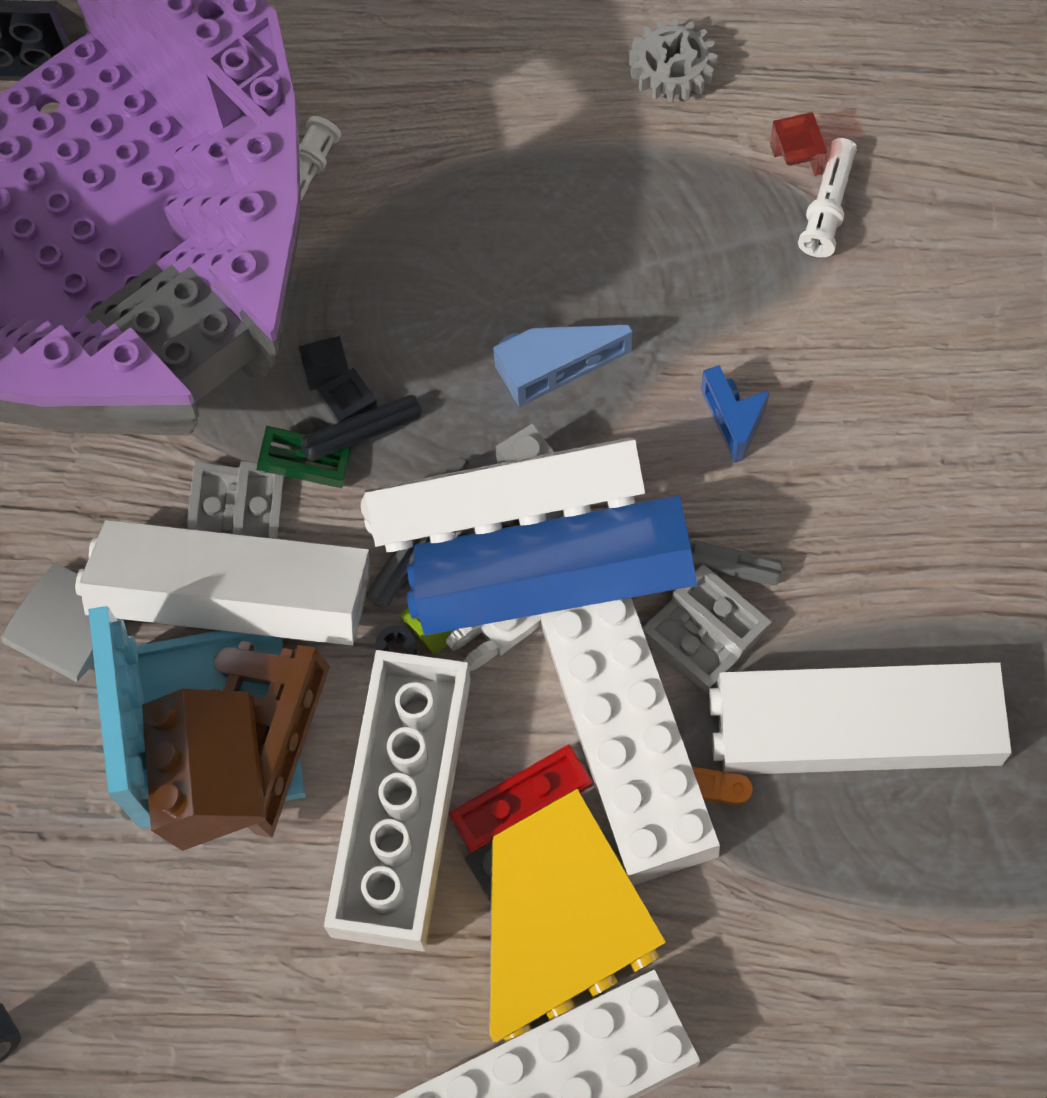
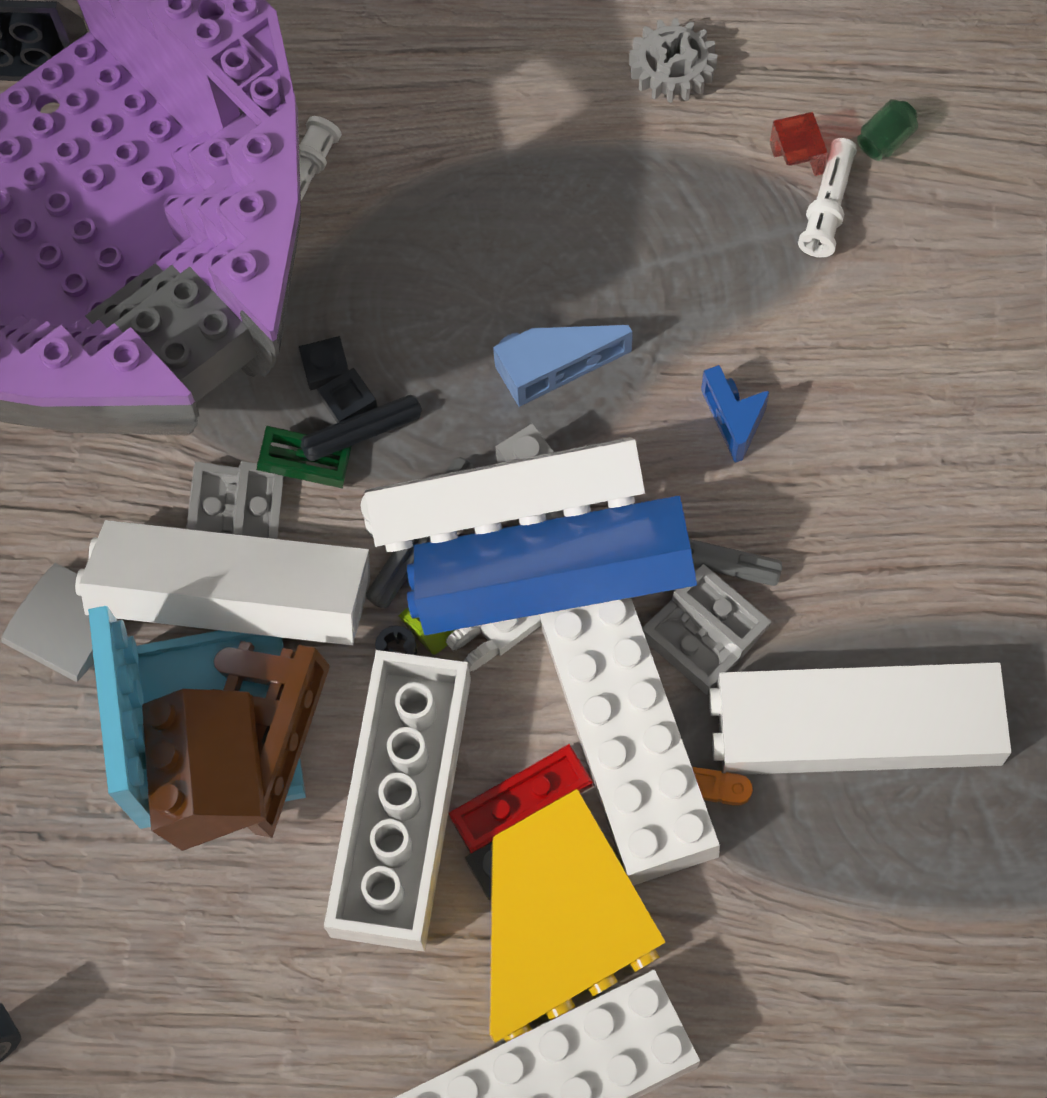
none -> clear green brick [857,99,918,161]

